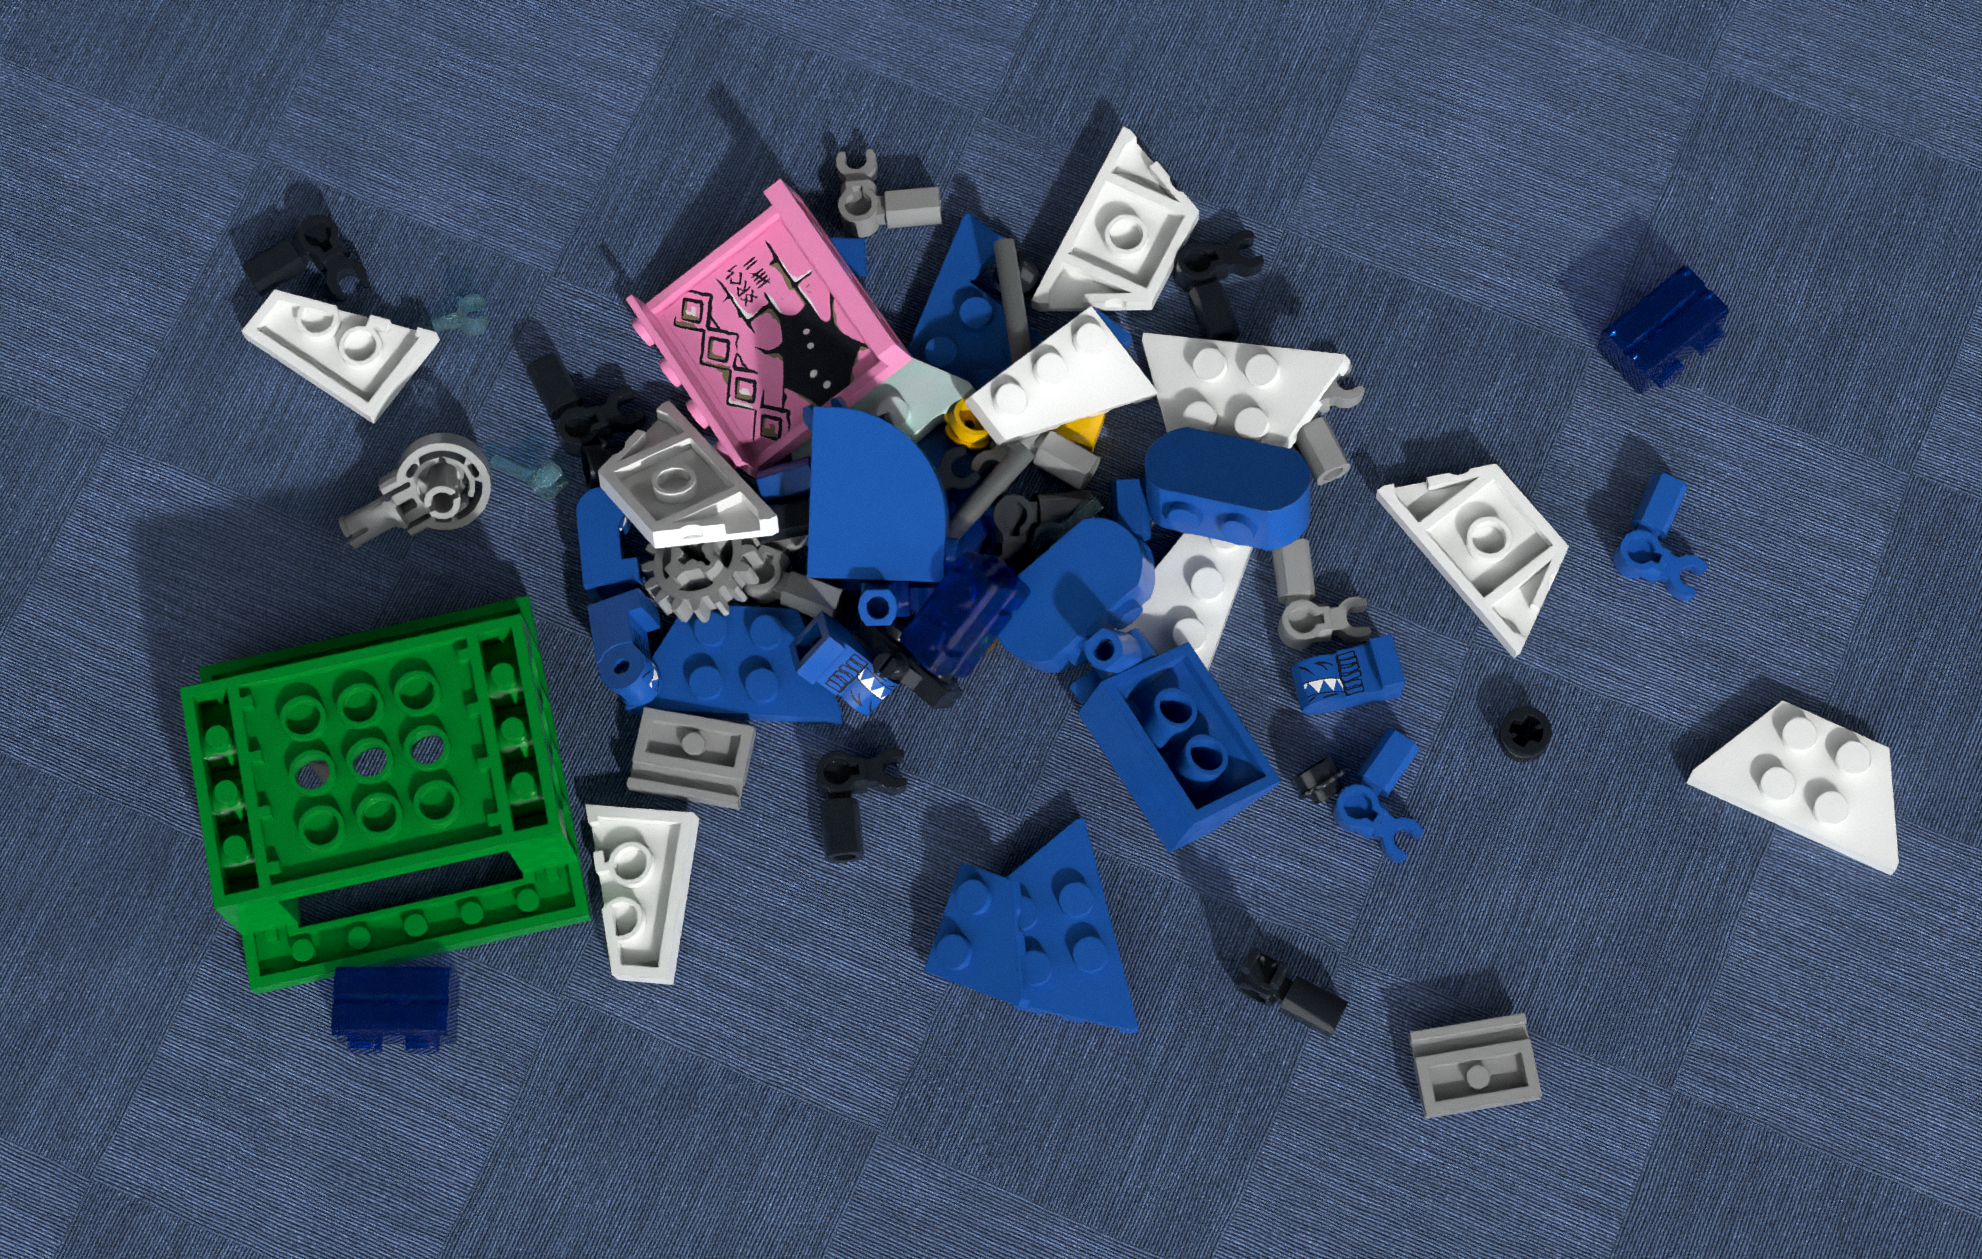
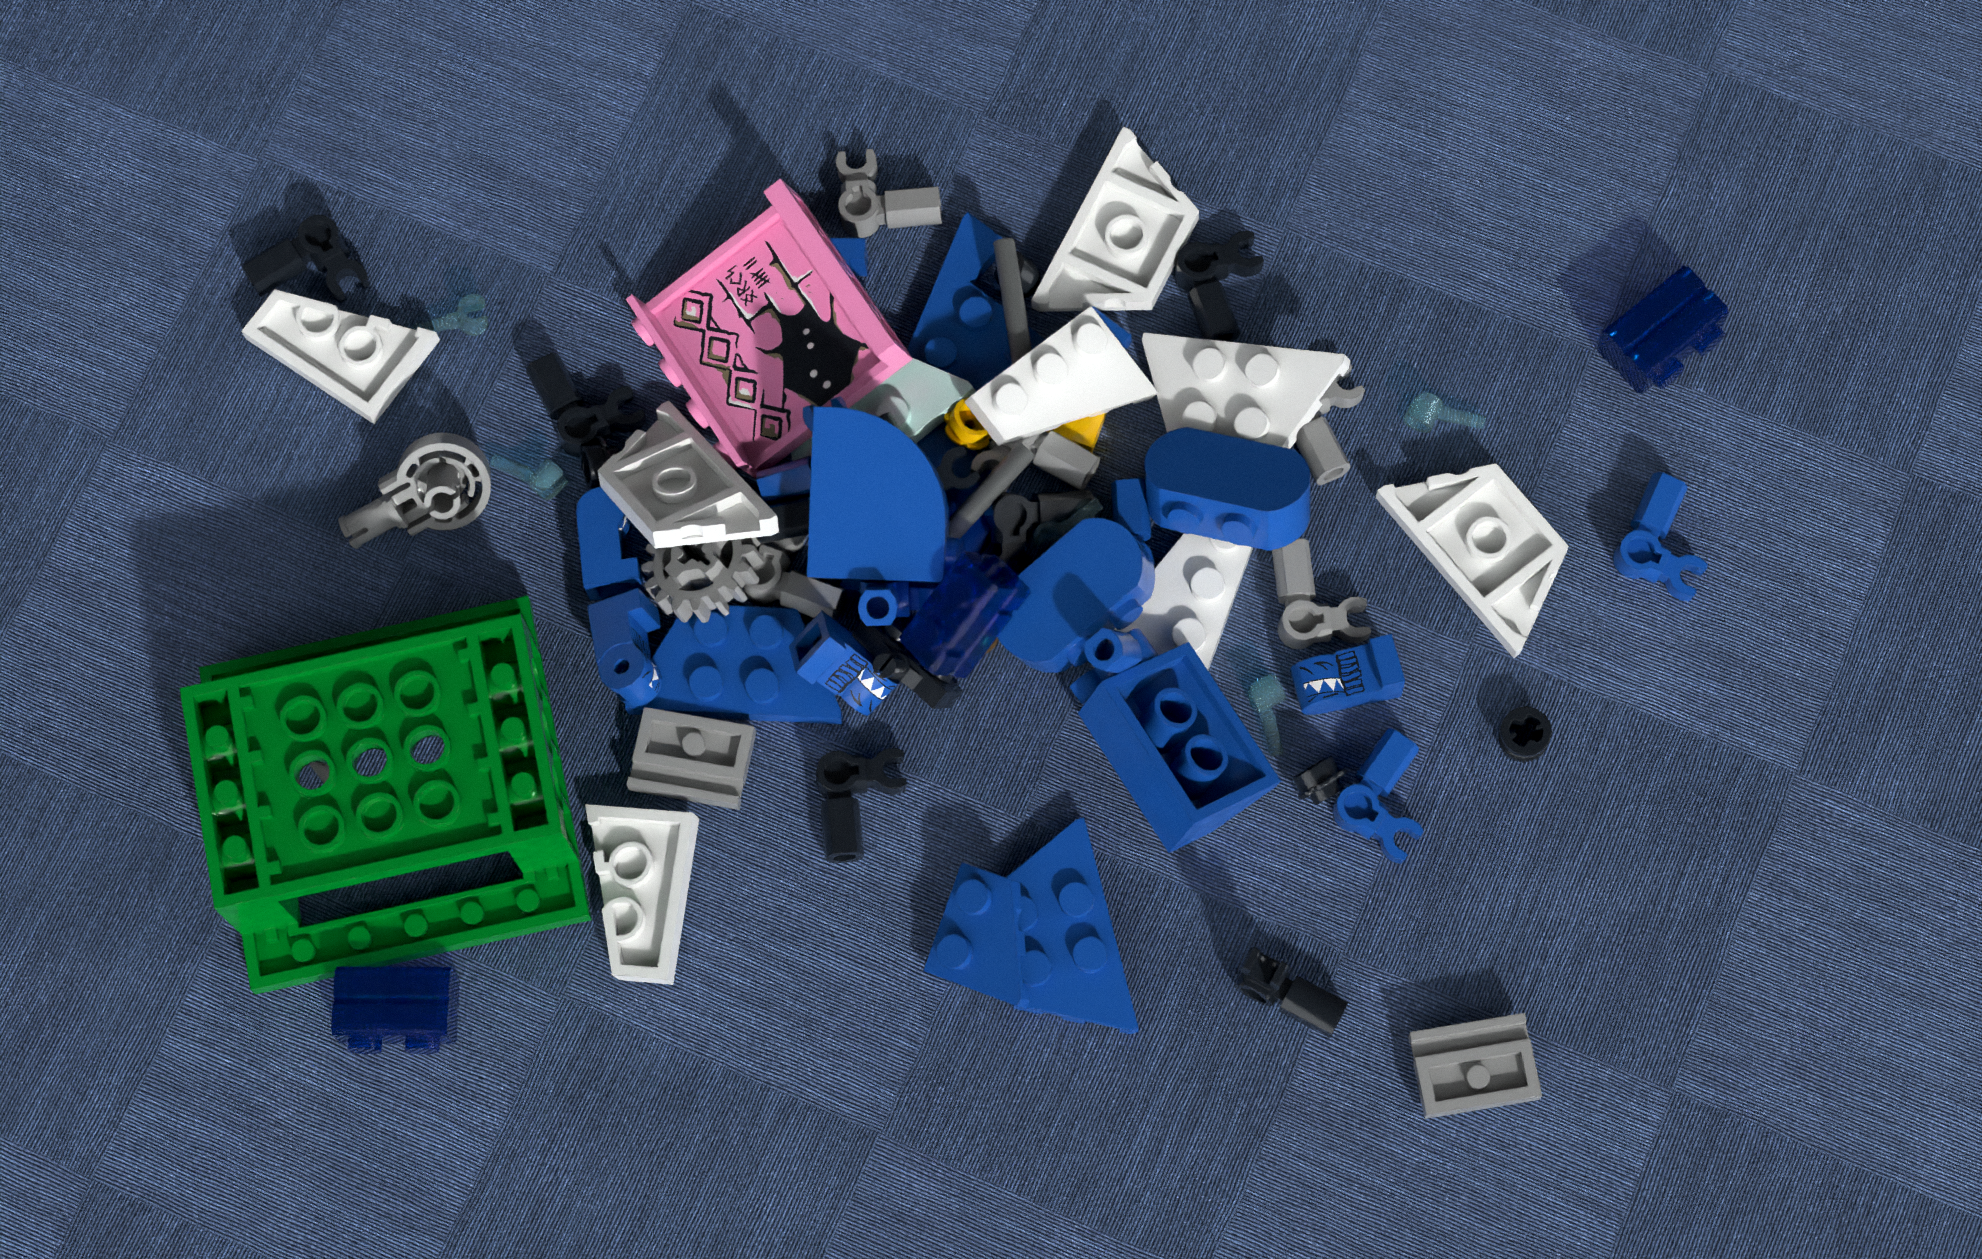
white wing [1686,700,1899,875] -> none
none -> clear light blue hand [1248,673,1286,757]
none -> clear light blue hand [1404,392,1486,433]

